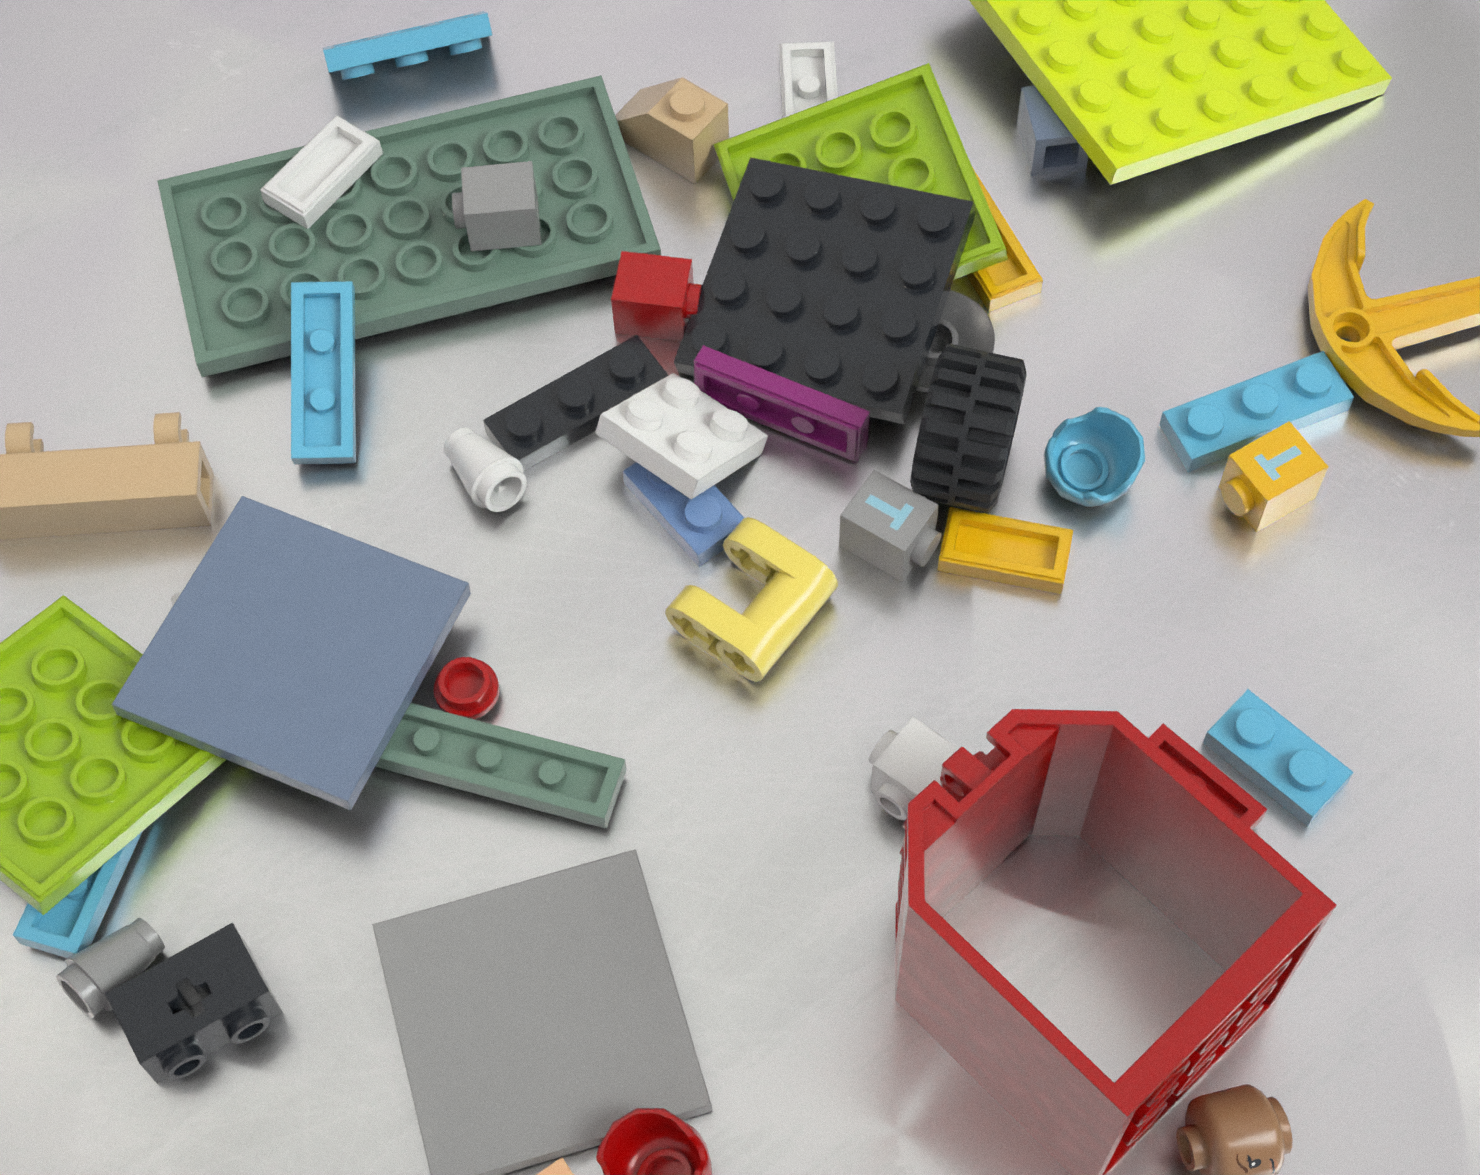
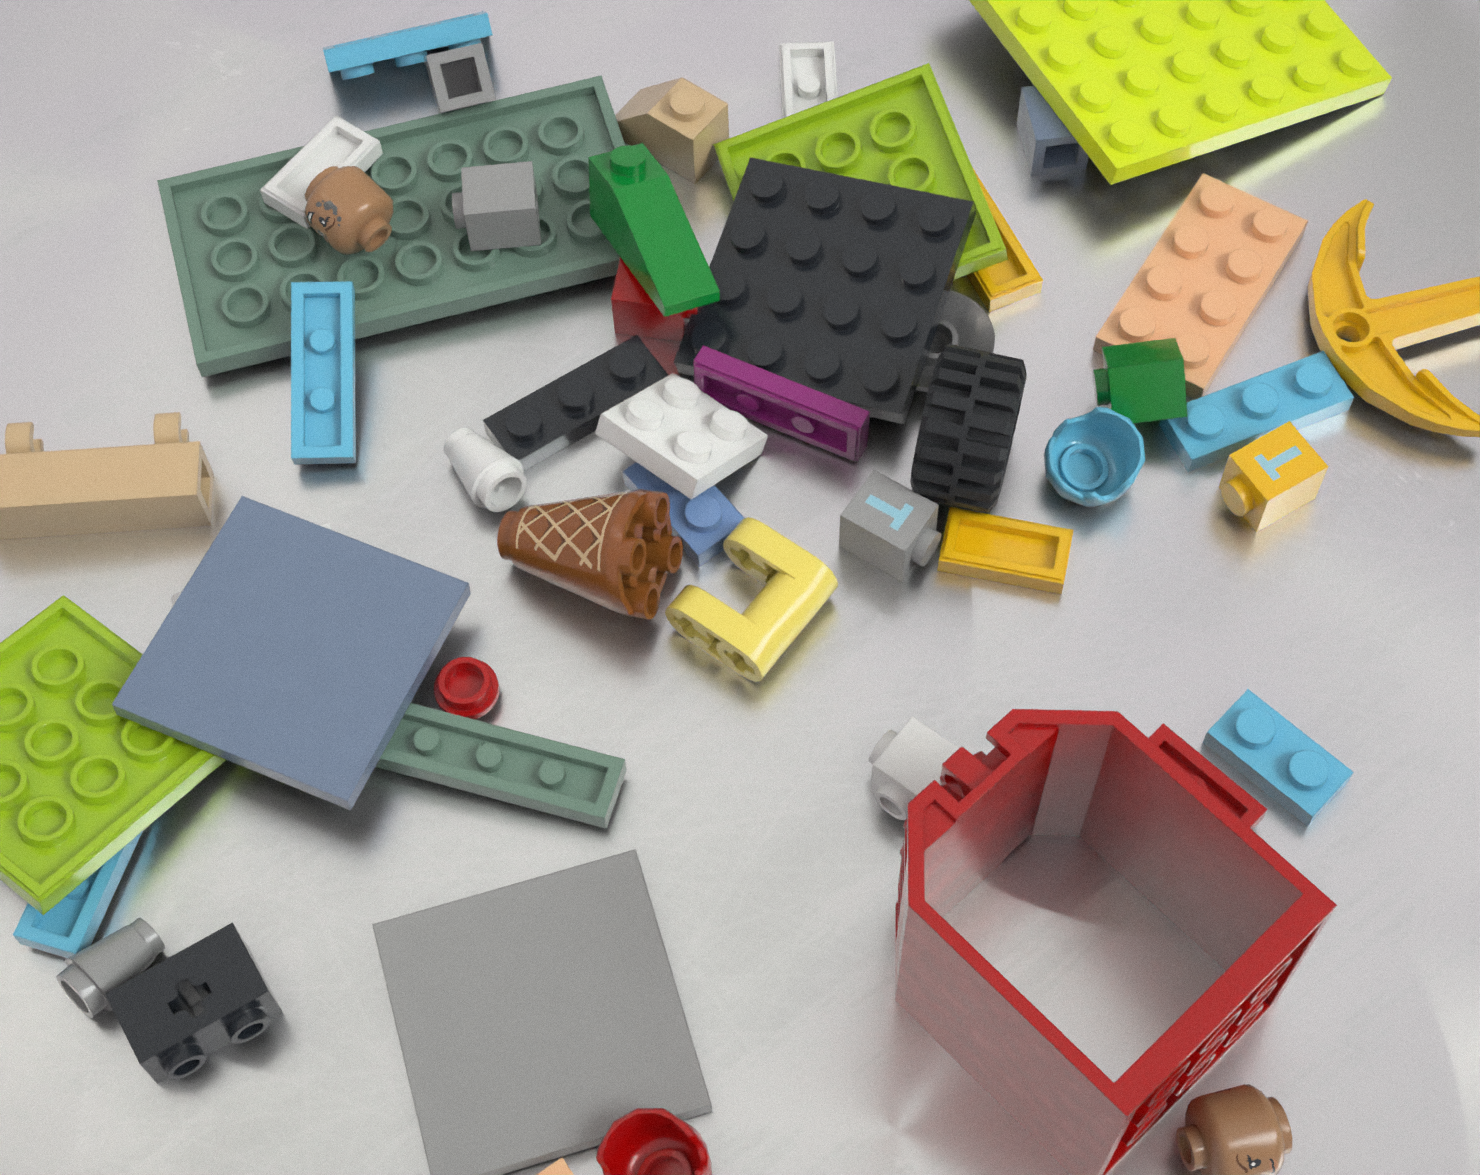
none -> medium nougat head [305,166,394,255]
none -> light grey brick [424,43,496,113]
none -> dark orange cone [497,489,683,620]
none -> green slope [588,143,720,317]
none -> green brick [1092,338,1187,423]
none -> light nougat plate [1093,173,1308,399]

